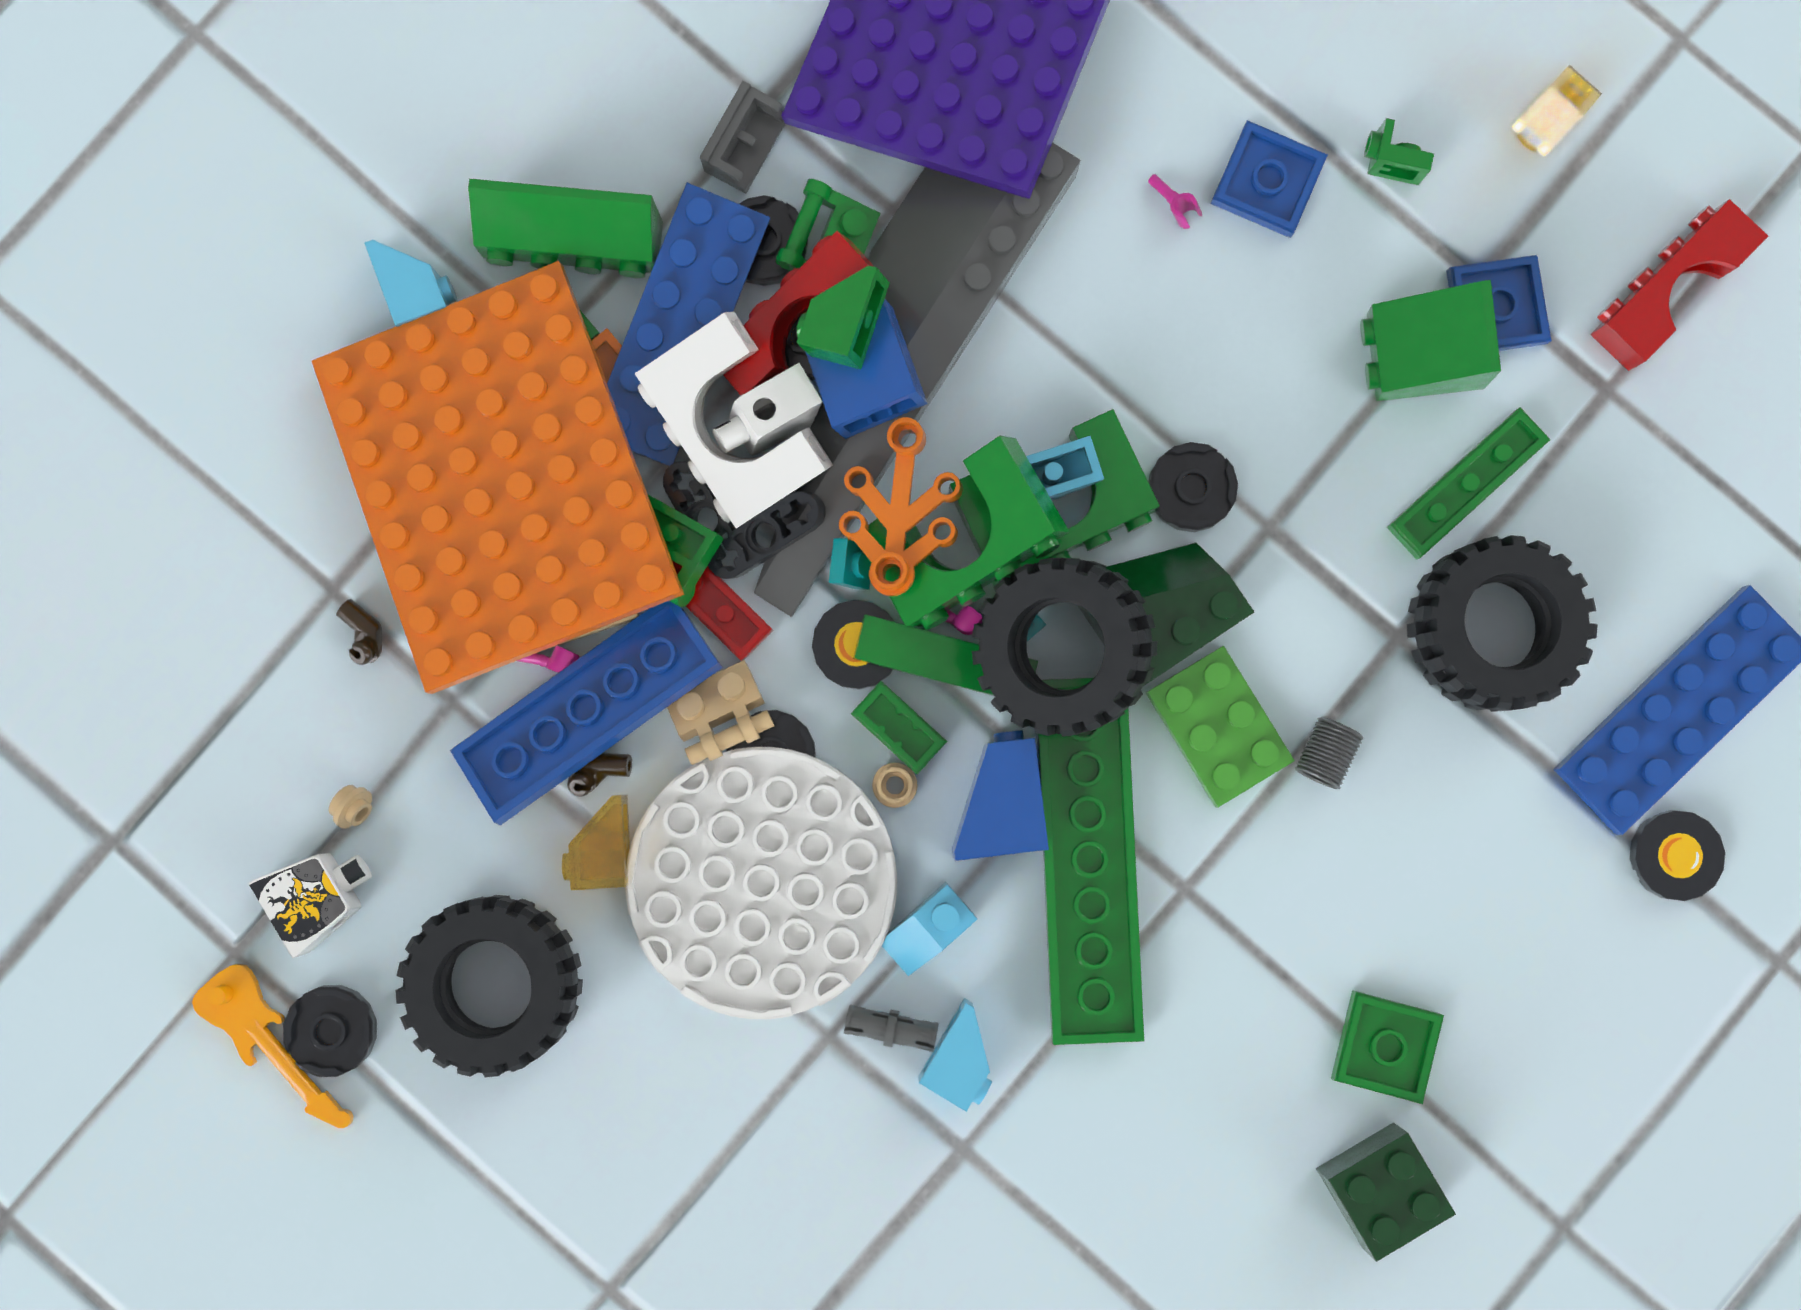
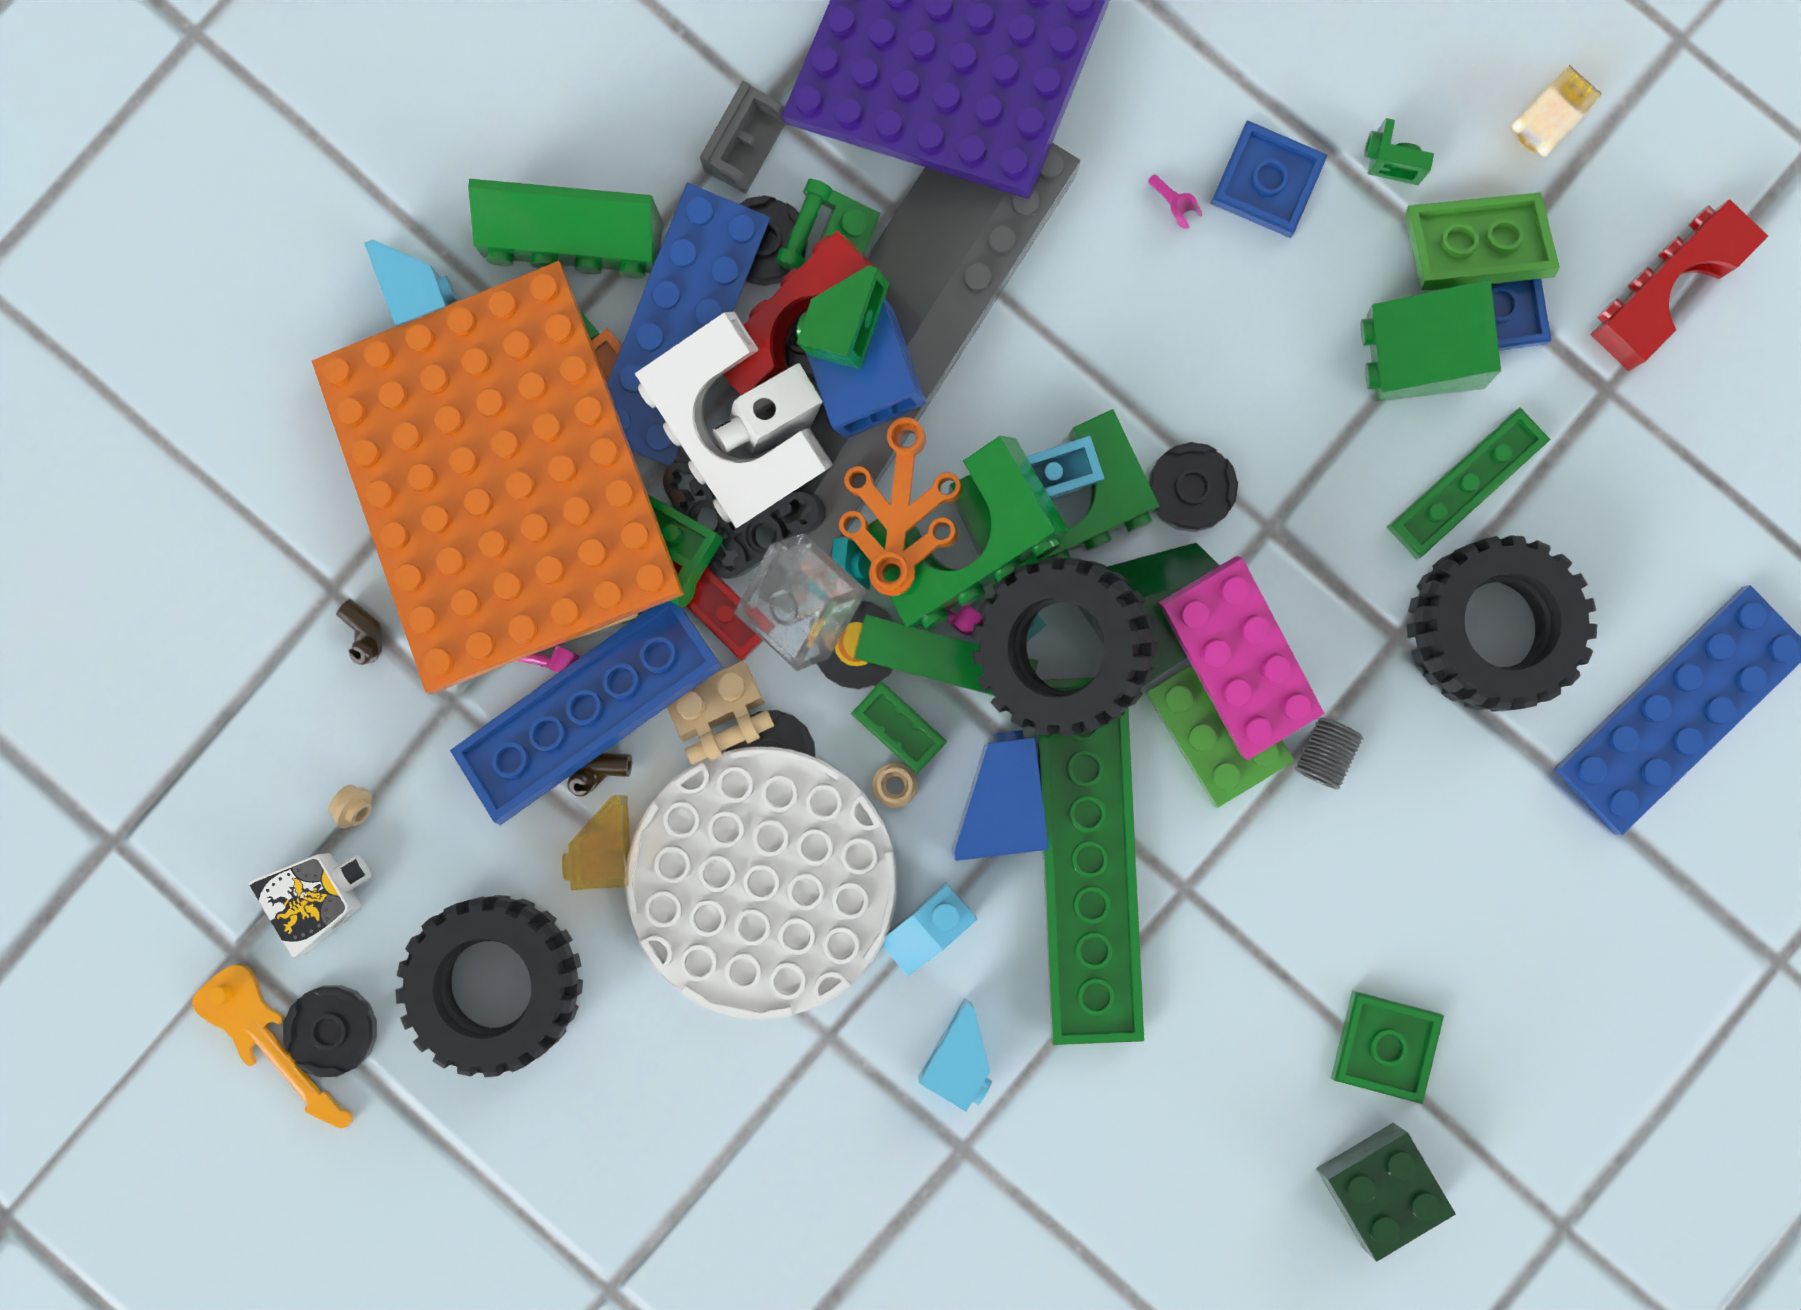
dark grey pin [844,1005,939,1052] -> none
black tile [1629,810,1725,901] -> none
none -> clear brick [734,533,868,671]
none -> dark pink plate [1158,556,1325,760]
none -> bright green plate [1405,192,1560,291]

